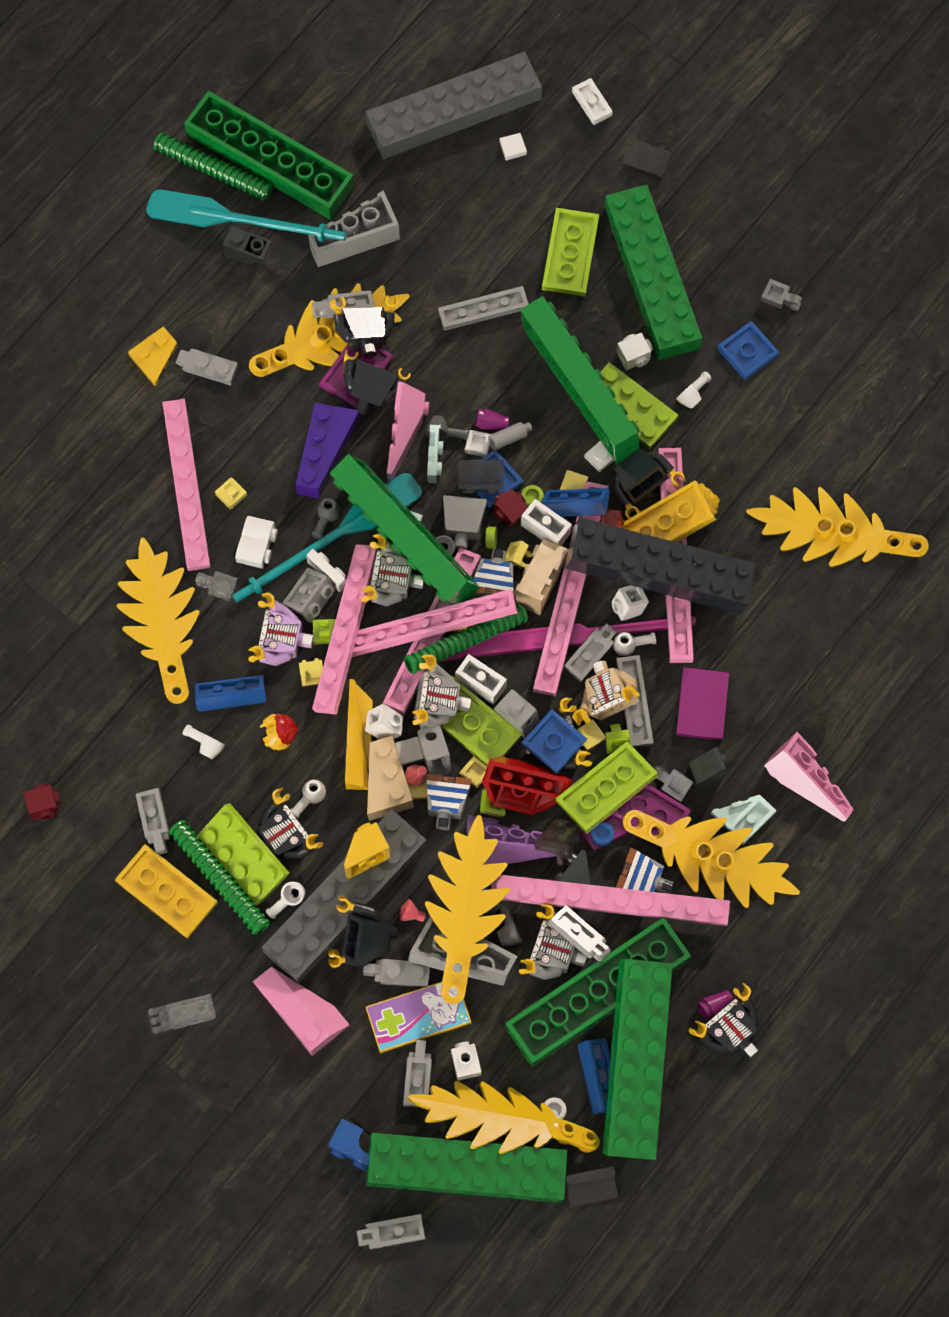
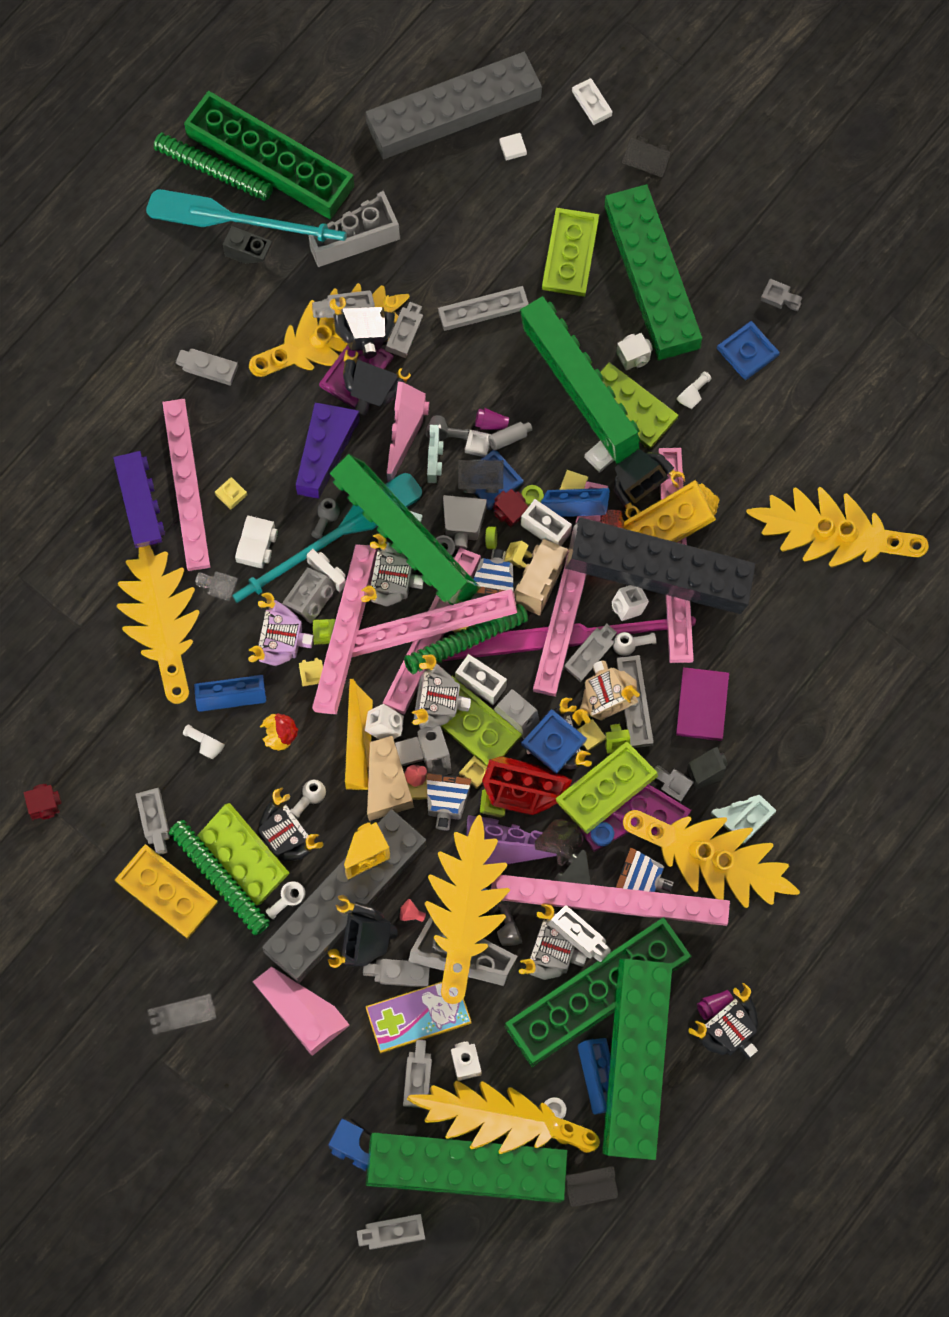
yellow wing [128,326,178,386] -> none
bright pink wedge [764,732,854,822] -> none
none -> dark purple wedge [113,451,165,548]
none -> light grey hinge [385,302,423,358]

